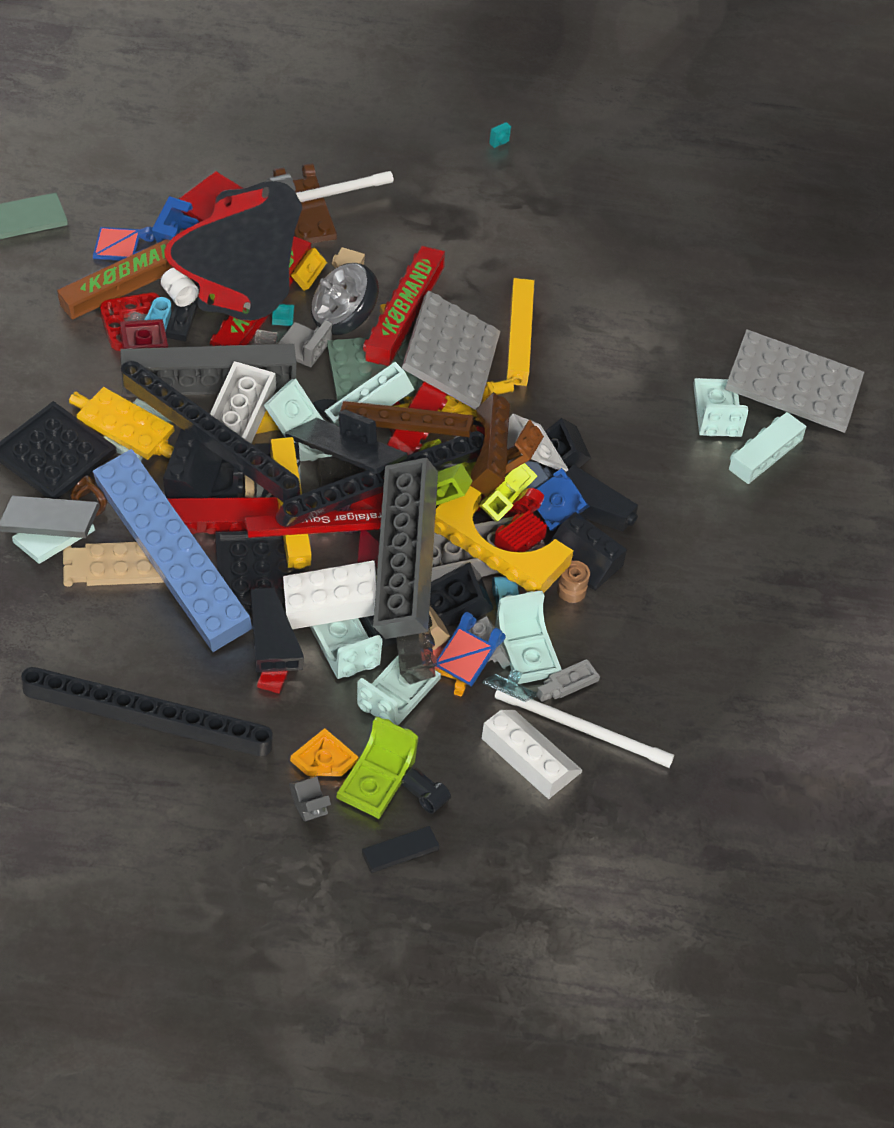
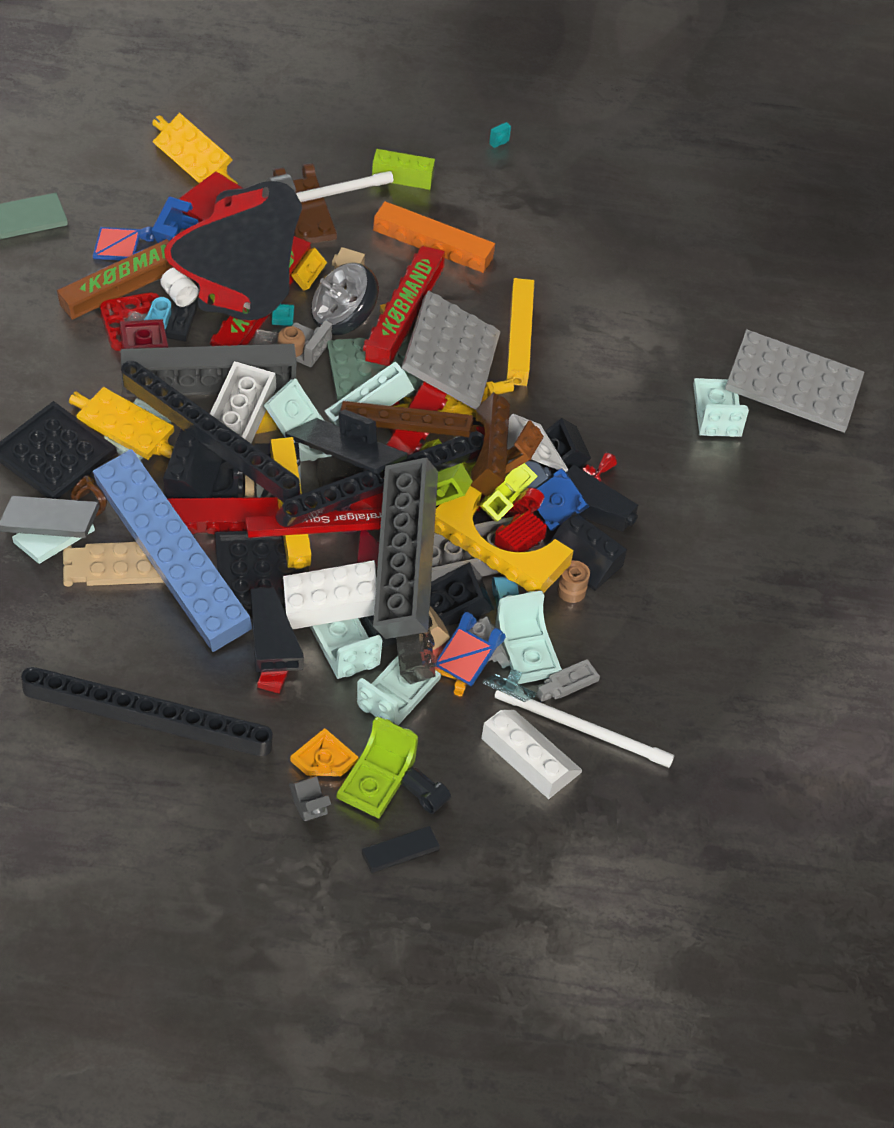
black tile [313,399,337,420] -> none
light aqua brick [729,412,807,484] -> none
none -> yellow plate [152,113,238,184]
none -> medium nougat head [277,326,305,357]
none -> lime brick [372,149,435,190]
none -> orange brick [373,201,495,273]
none -> red piece [581,453,617,481]

